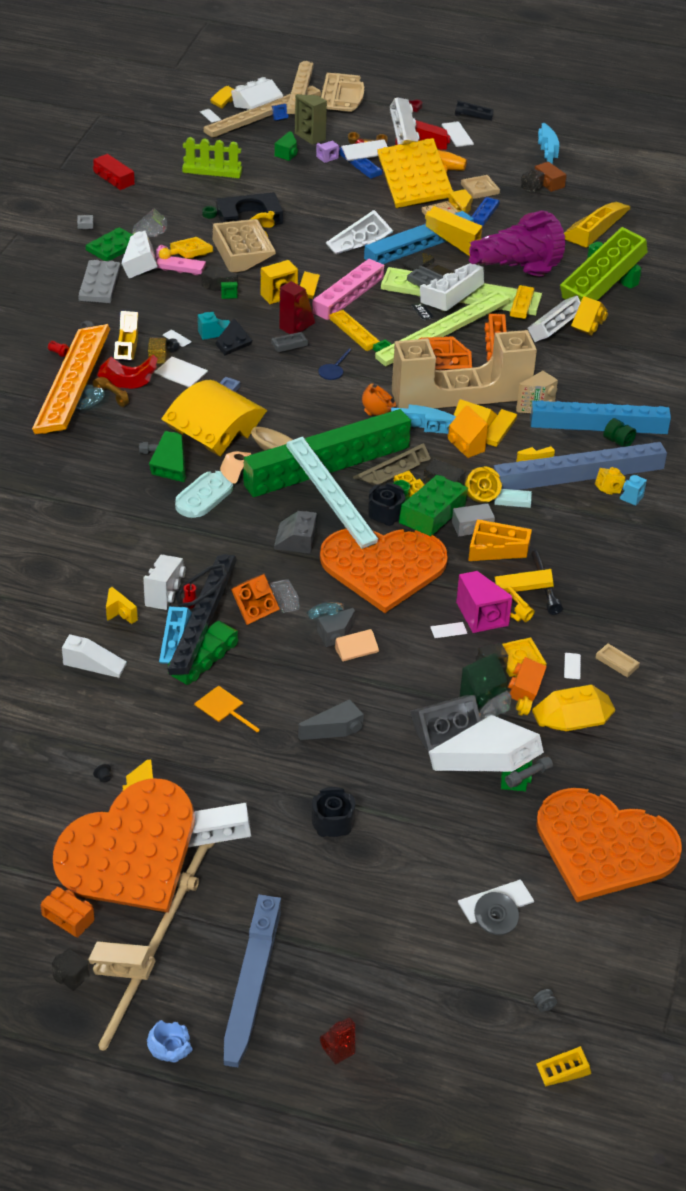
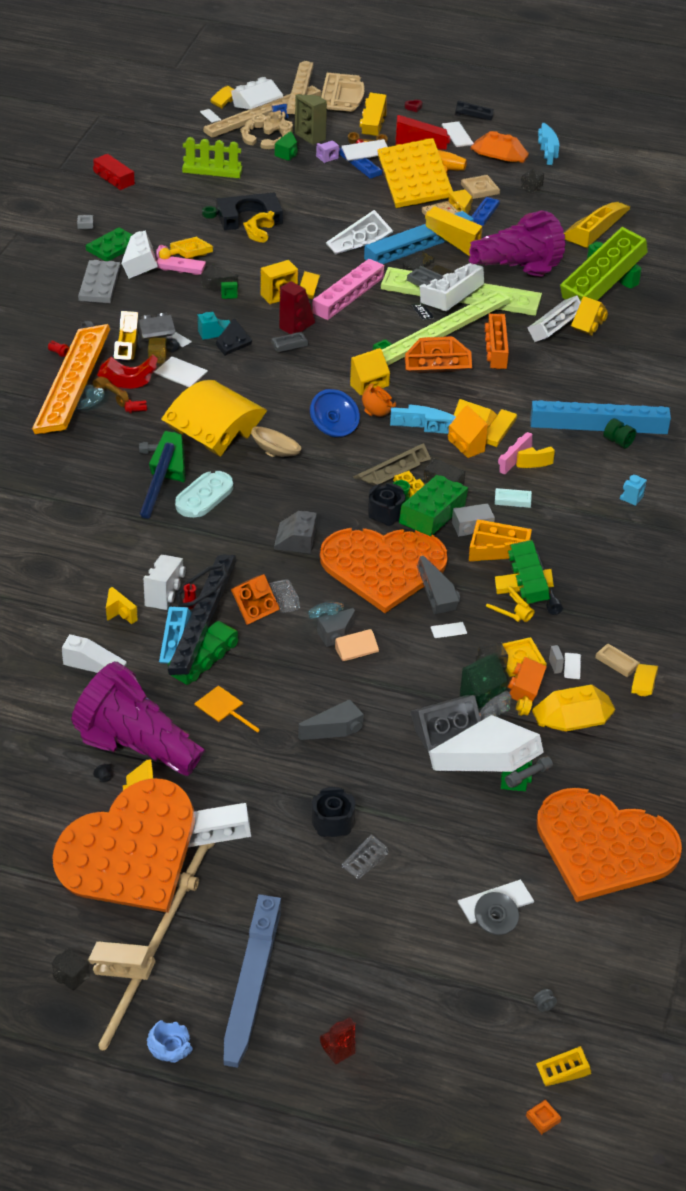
orange brick [41,887,94,938] -> none
clear slope [132,209,167,237] -> none
tan slope [212,219,276,273] -> none
sand blue plate [220,377,240,392] -> none
light nougat piece [220,451,251,484] -> none
green brick [243,409,411,497] -> none
light aqua tile [286,437,378,549] -> none
dark blue piece [318,348,352,380] -> none
yellow tile [330,310,380,351] -> none
white slope [389,98,419,145] -> none
tan arch [392,330,537,409] -> none
dark pink slope [456,571,512,633] -> none
yellow cylinder [465,466,502,503] -> none
sand blue brick [494,442,667,490] -> none
yellow tile [510,285,535,319] -> none
tan slope [516,371,558,413] -> none
dark orange brick [533,161,566,192] -> none
yellow brick [595,467,625,494] -> none
none -> magenta cone [71,661,205,776]
none -> red pin [125,400,147,414]
none -> flat silver slope [138,313,176,341]
none -> dark blue axle [140,442,175,519]
none -> tan piece [240,110,293,149]
none -> blue dish [310,389,360,437]
none -> clear slope [342,835,388,879]
none -> yellow slope [350,348,390,396]
none -> yellow wedge [360,93,387,136]
none -> dark grey slope [417,556,460,614]
none -> orange wedge [471,131,529,163]
none -> bright pink tile [498,432,532,474]
none -> green brick [508,540,550,604]
none -> orange tile [526,1100,561,1135]
none -> light grey tile [549,645,564,674]
none -> yellow slope [632,664,658,696]

